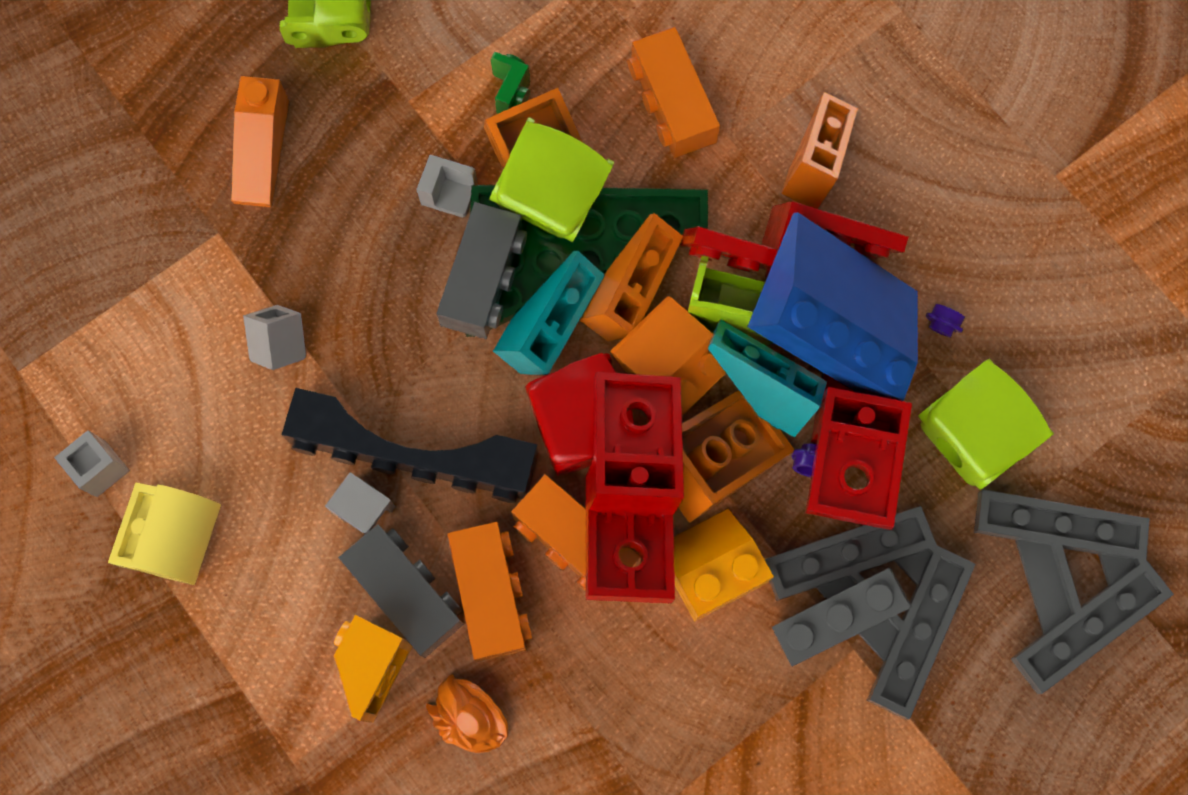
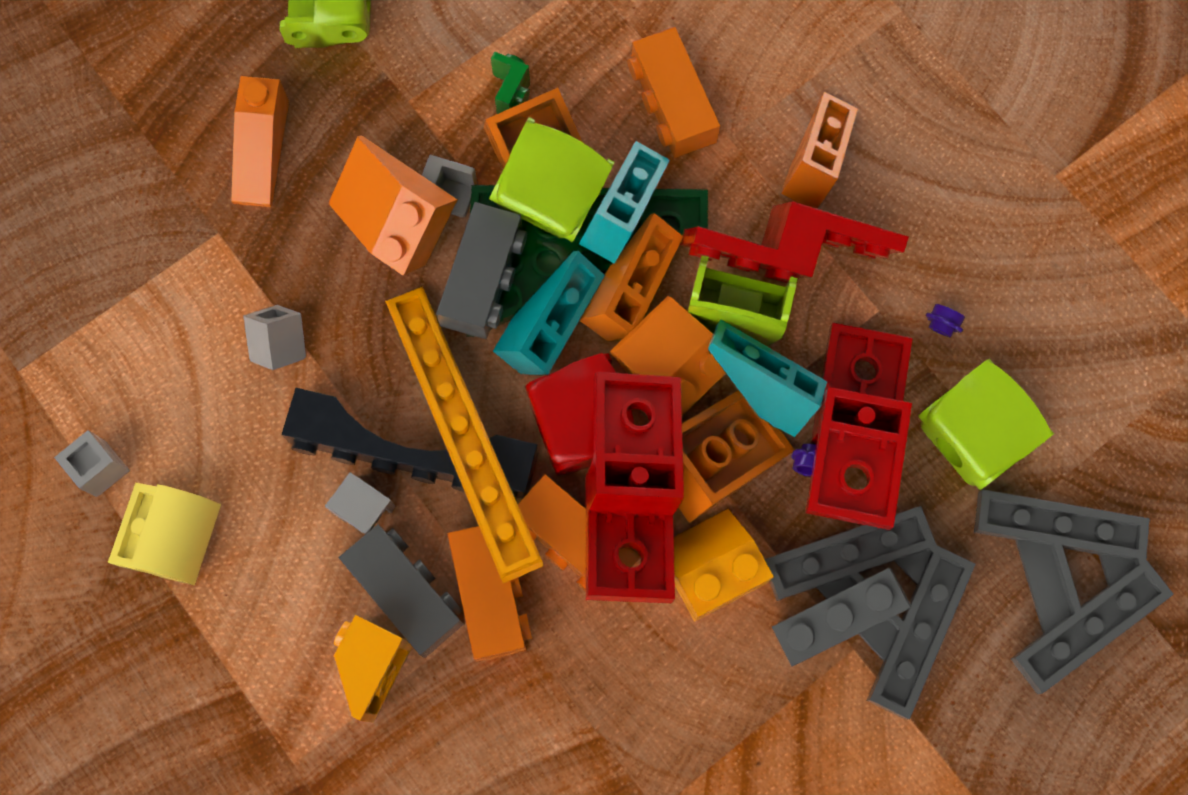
orange hat [426,674,508,753] -> none
blue slope [747,212,918,401] -> none
none -> orange slope [328,135,458,276]
none -> light orange tile [385,286,543,583]
none -> teal slope [579,141,670,264]

